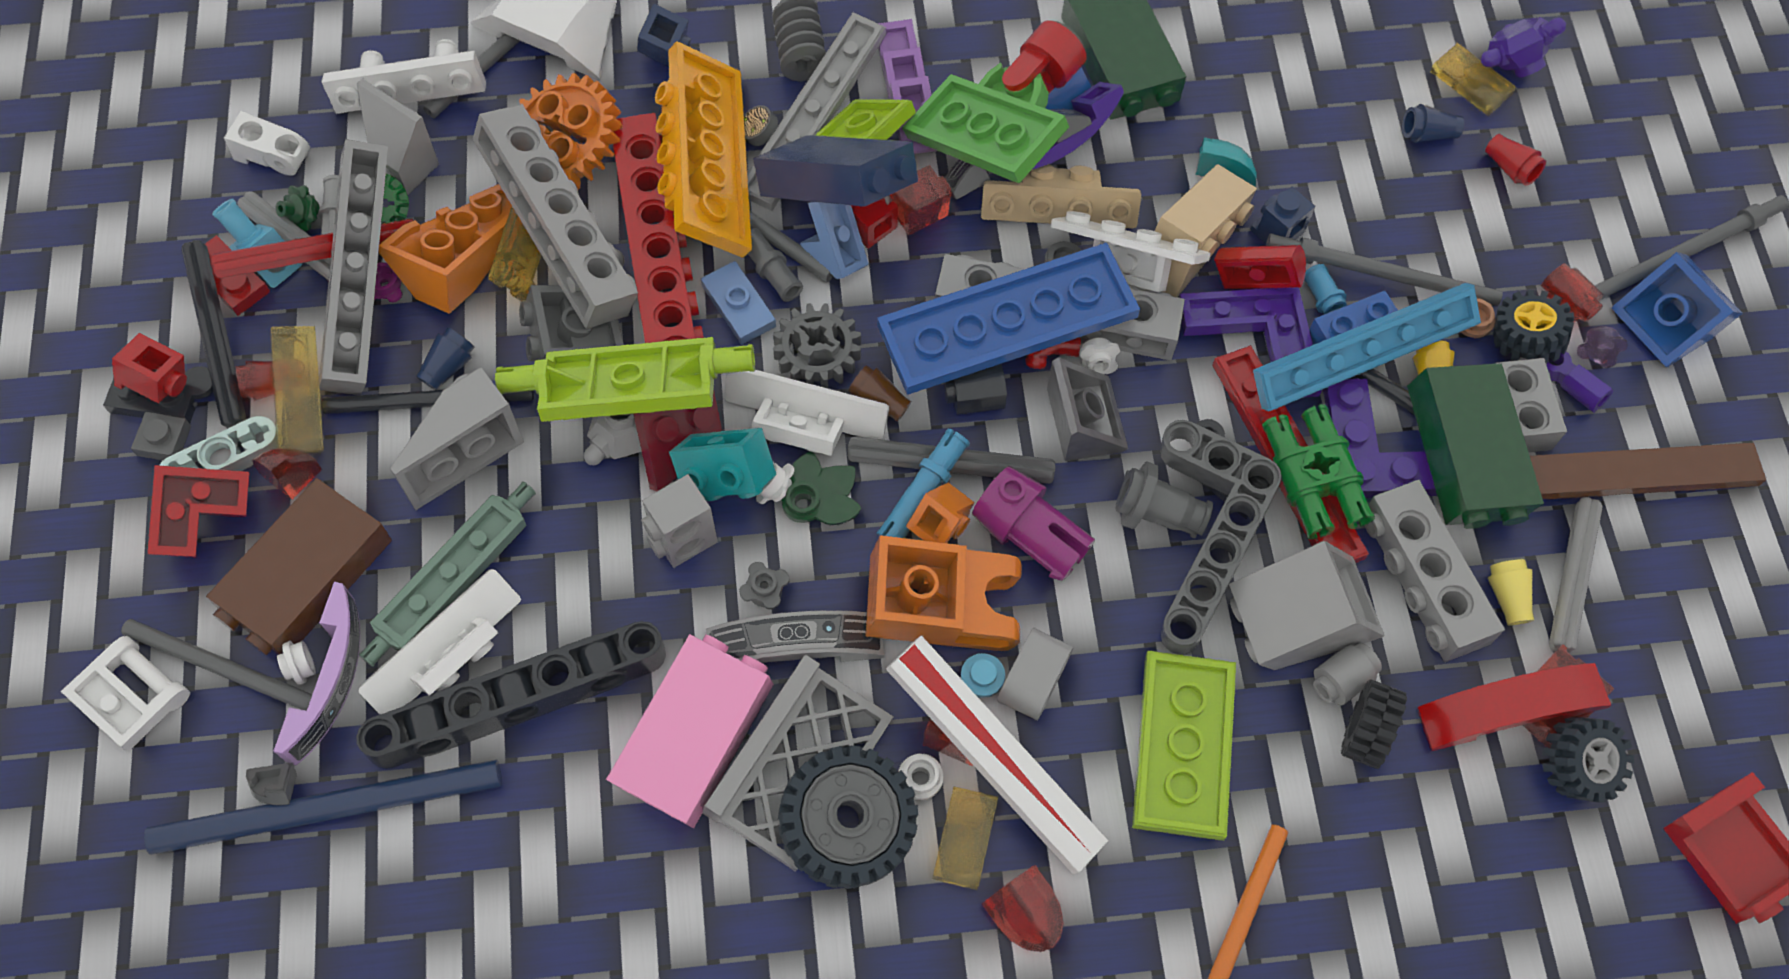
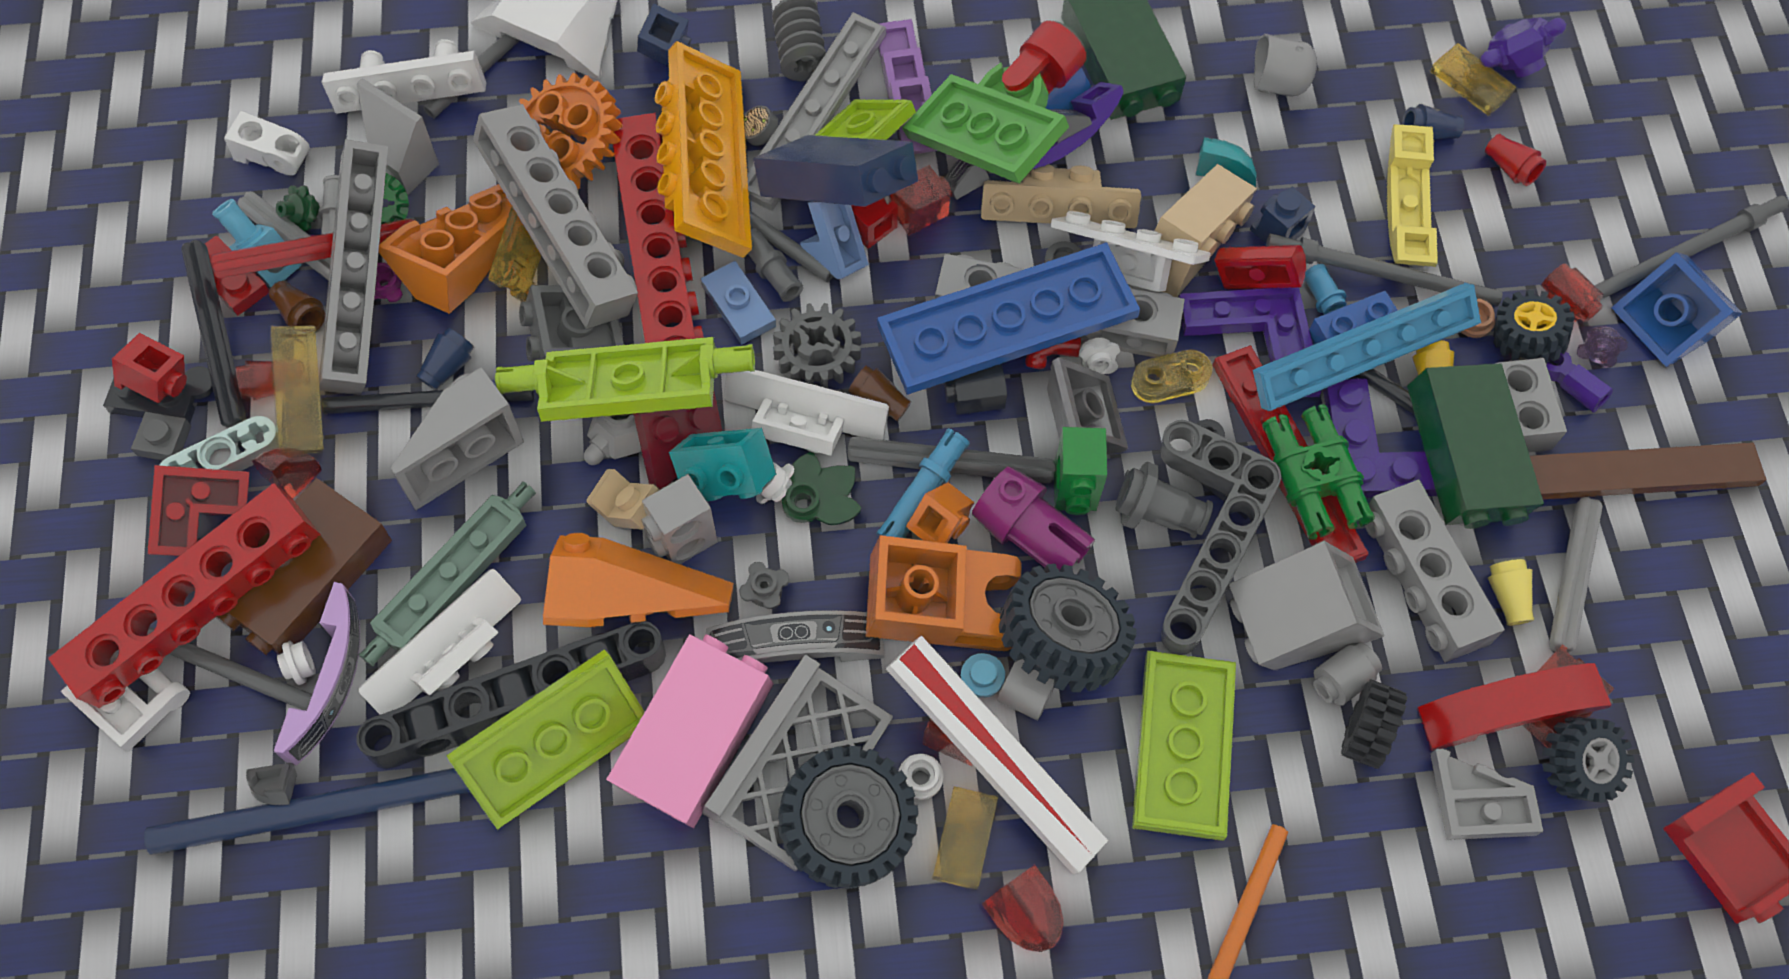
none -> red brick [48,483,321,708]
none -> reddish brown cone [269,281,325,335]
none -> lime plate [446,650,645,829]
none -> orange wedge [543,533,734,627]
none -> tan bracket [587,469,659,530]
none -> black wheel [999,564,1136,692]
none -> green brick [1054,427,1107,515]
none -> clear yellow plate [1131,350,1213,403]
none -> light grey helmet [1254,34,1317,96]
none -> light yellow slope [1387,124,1438,267]
none -> light grey wing [1431,749,1543,840]

